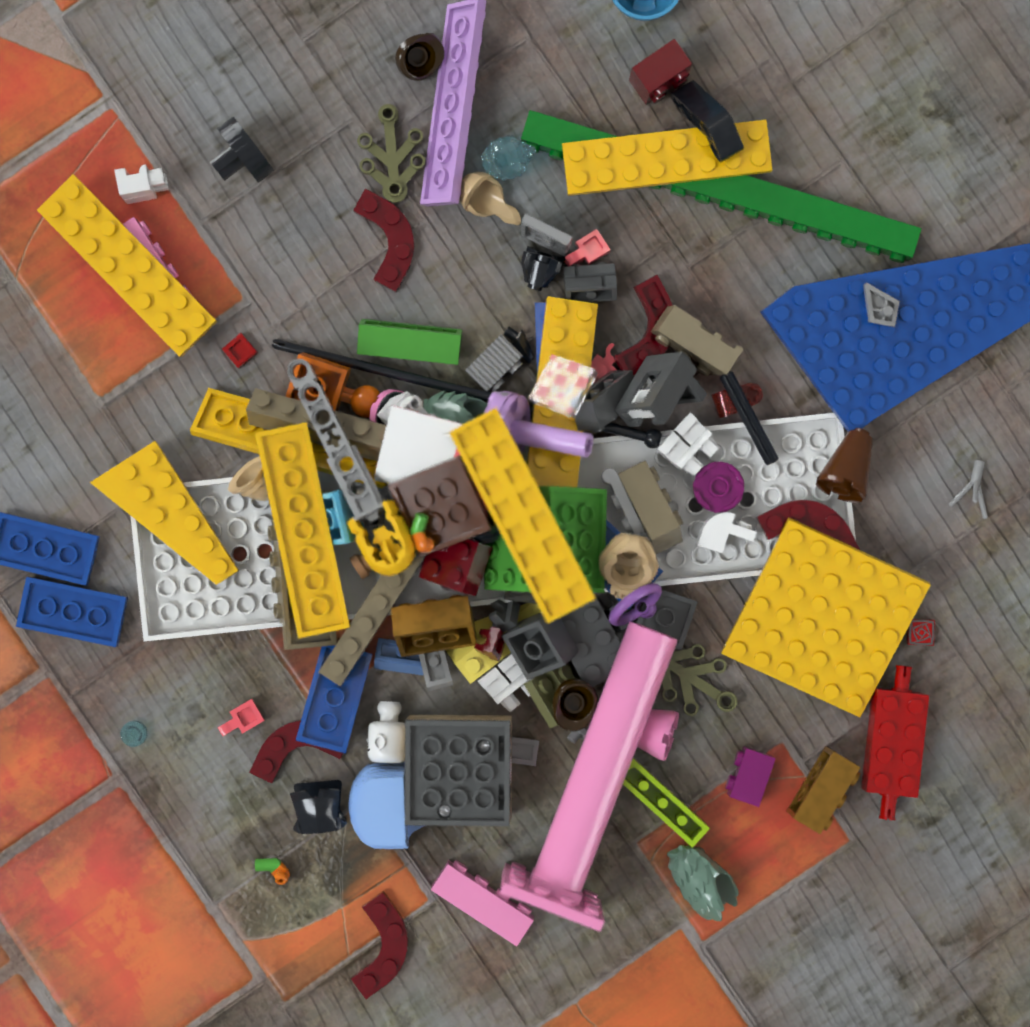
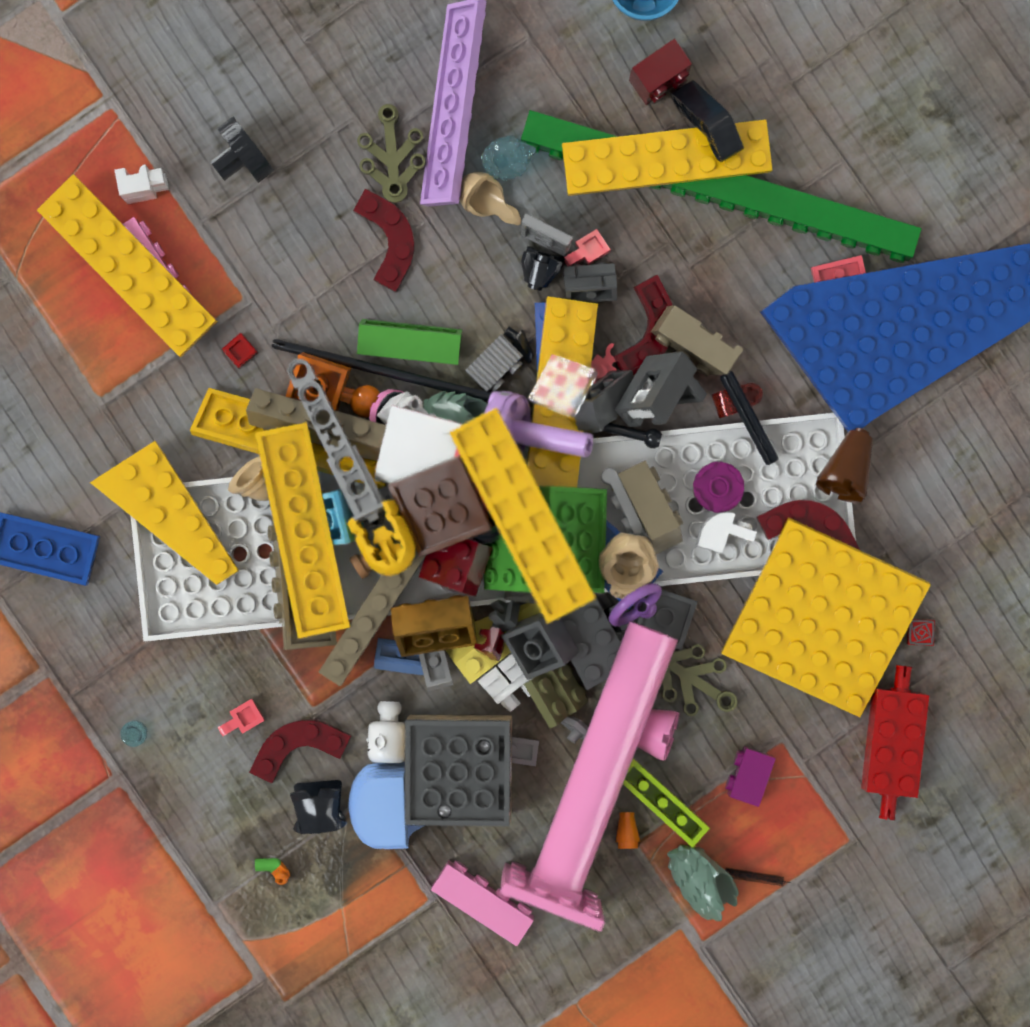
blue plate [16,577,128,647] -> none
blue plate [296,645,373,754] -> none
dark red plate [351,891,408,999] -> none
dark brown hat [395,33,445,81] -> none
arm [410,513,434,553] -> none
dark brown hat [553,679,598,731] -> none
white hips [656,412,719,476] -> none
pearl gold brick [786,746,861,834] -> none
light grey piece [863,283,899,327] -> none
light grey plant [949,460,988,519] -> none
none -> orange cone [615,812,641,849]
none -> black piece [725,867,791,886]
none -> coral plate [811,255,866,283]

